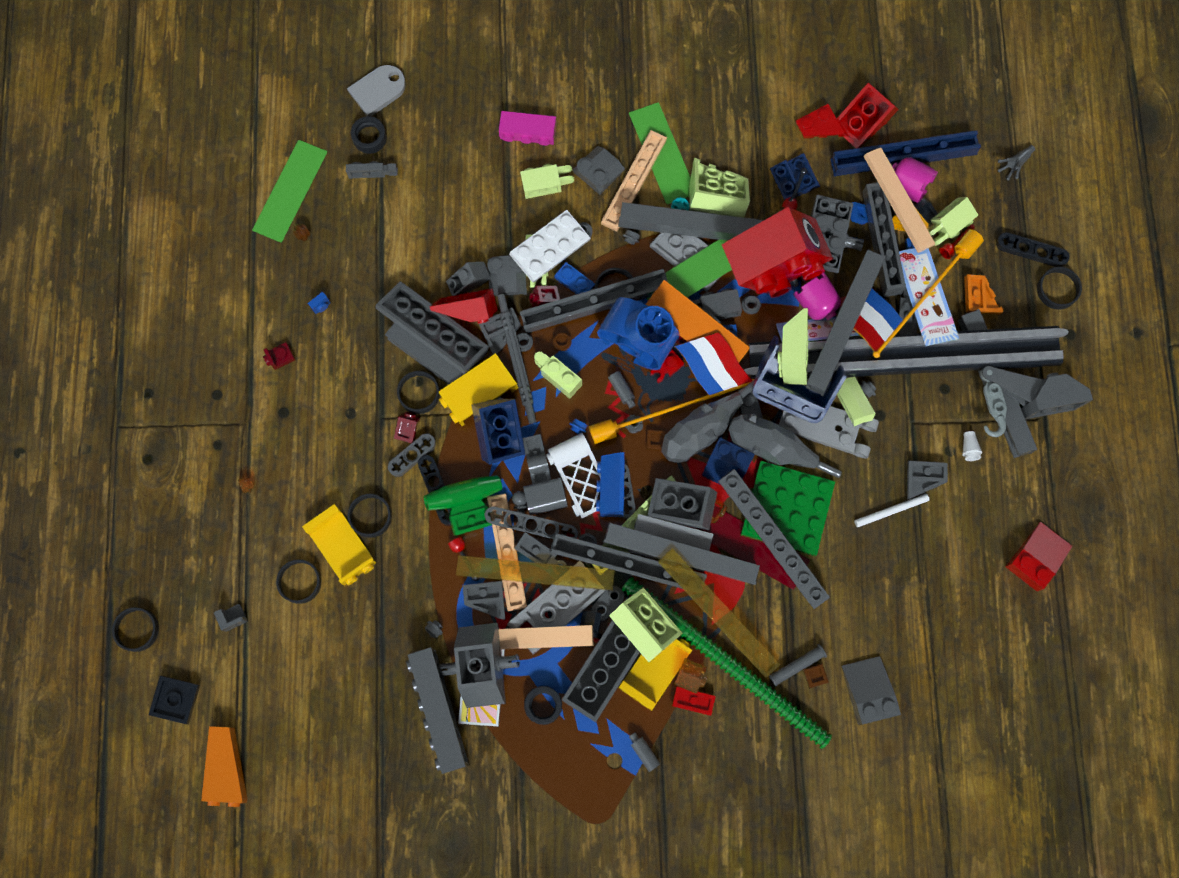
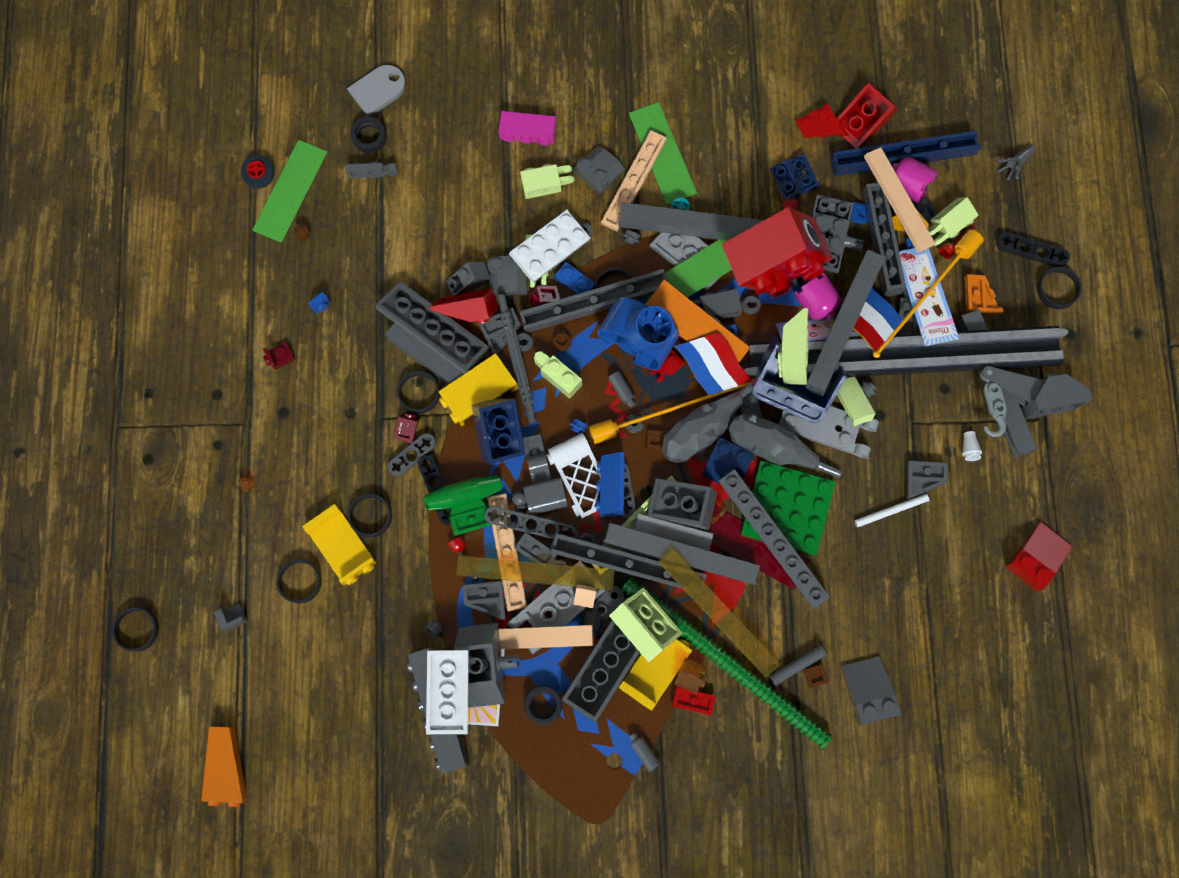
black plate [148,676,200,725] -> none
yellowish green wedge [689,158,750,218] -> none
none -> black wheel [241,155,275,189]
none -> white plate [426,650,469,734]
none -> light nougat tile [574,584,597,608]

